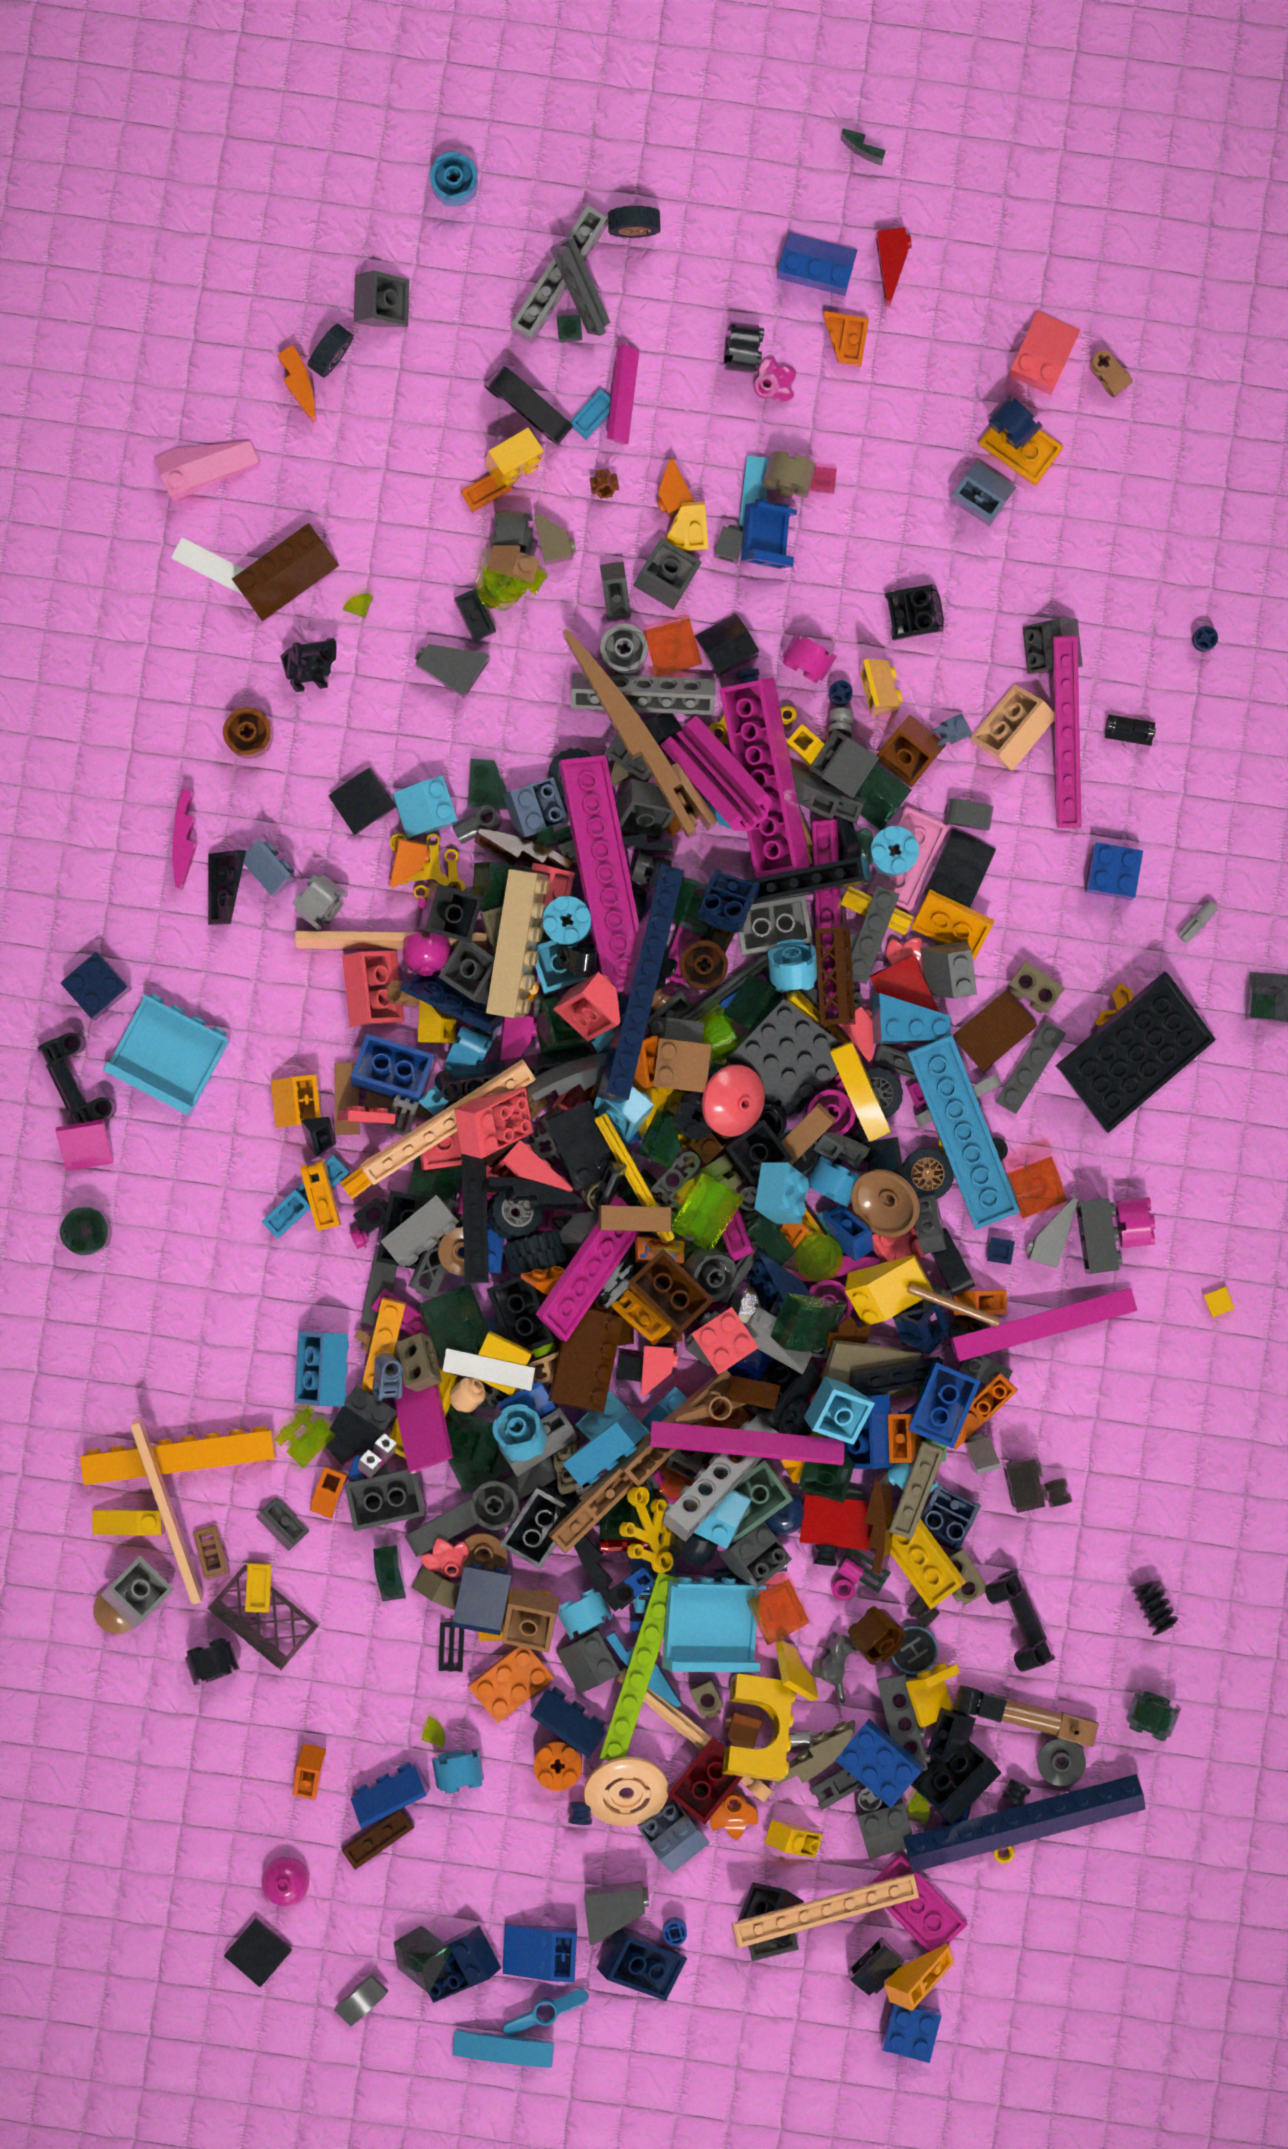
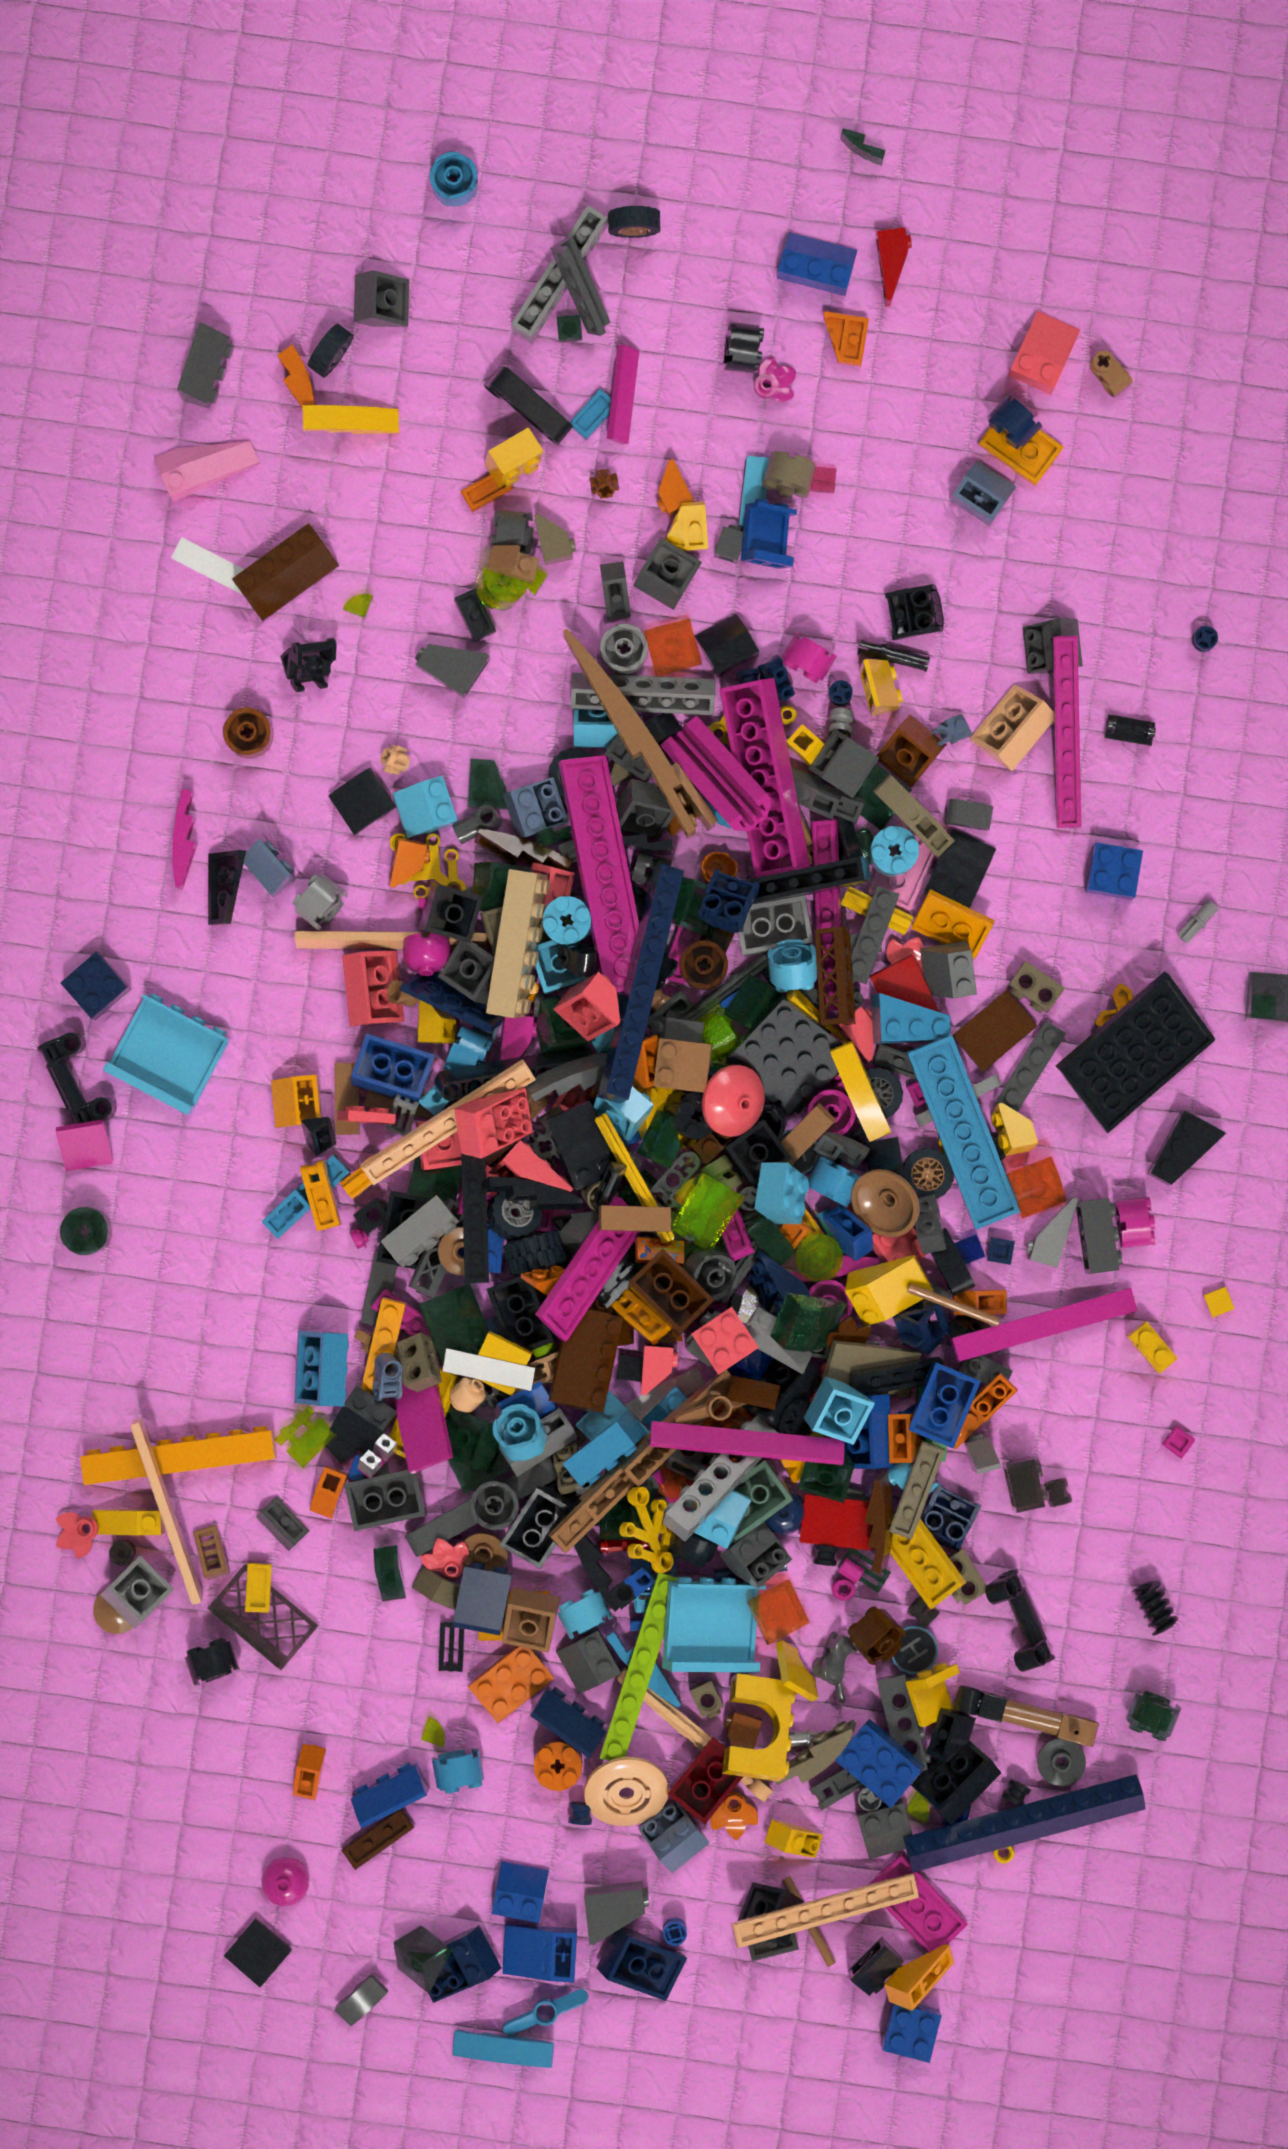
none -> coral plate [56,1512,99,1559]
none -> clear smoke wheel [109,1540,136,1566]
none -> dark grey slope [177,322,234,409]
none -> yellow slope [302,405,399,434]
none -> light nougat gear [380,744,410,775]
none -> blue slope [492,1861,549,1923]
none -> medium azure slope [573,709,618,748]
none -> white sticker [625,1368,706,1422]
none -> orange hair [700,852,738,883]
none -> dark blue hips [758,655,795,701]
none -> medium nougat bar [782,1876,836,1967]
none -> black pin [857,639,930,672]
none -> dark tan slope [873,774,955,857]
none -> clear blue tile [954,1234,986,1265]
none -> yellow slope [991,1103,1038,1156]
none -> yellow brick [1126,1321,1178,1374]
none -> black wedge [1147,1110,1226,1185]
none -> dark pink tile [1162,1425,1196,1459]

